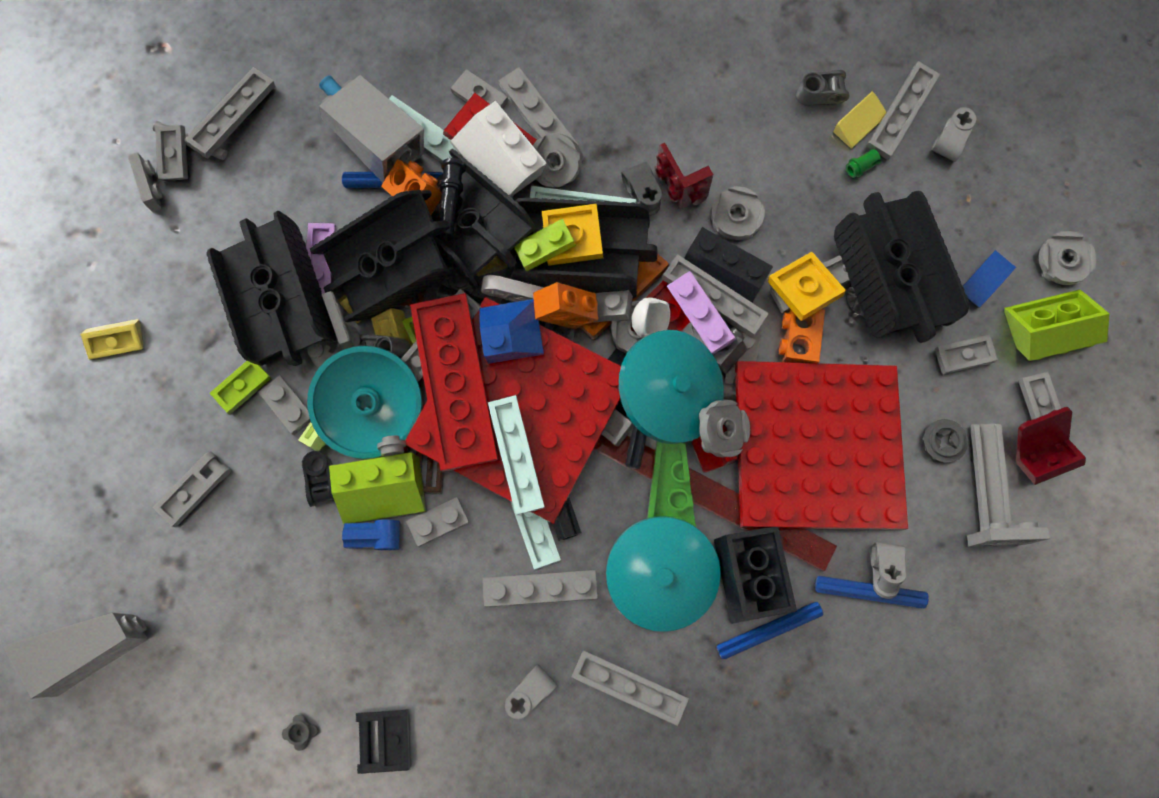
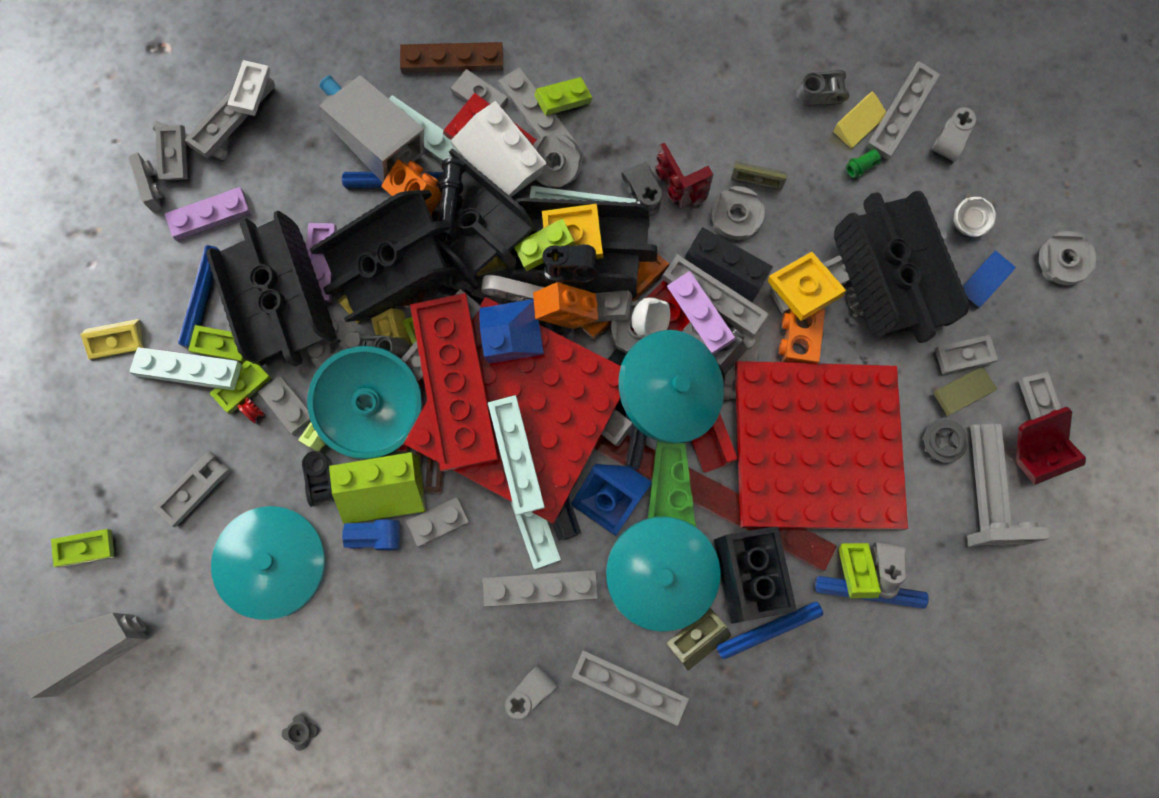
light grey tile [322,291,354,350] -> none
black plate [356,709,410,774] -> none
light grey plate [377,435,406,457] -> none
light grey plate [699,400,750,457] -> none
lime slope [1004,289,1110,361] -> none
none -> lime plate [51,529,114,568]
none -> light aqua plate [130,347,242,390]
none -> lavender plate [164,187,251,240]
none -> blue axle [178,245,220,348]
none -> lime plate [188,325,245,363]
none -> teal dish [211,506,326,620]
none -> white plate [227,60,270,116]
none -> red bush [237,397,264,424]
none -> reddish brown plate [400,42,503,73]
none -> lime plate [534,77,593,116]
none -> black piece [542,244,597,283]
none -> blue slope [571,464,651,536]
none -> olive slope [666,608,731,670]
none -> olive slope [731,161,787,190]
none -> lime plate [839,543,881,599]
none -> olive slope [933,366,997,416]
none -> white hair [953,197,996,237]

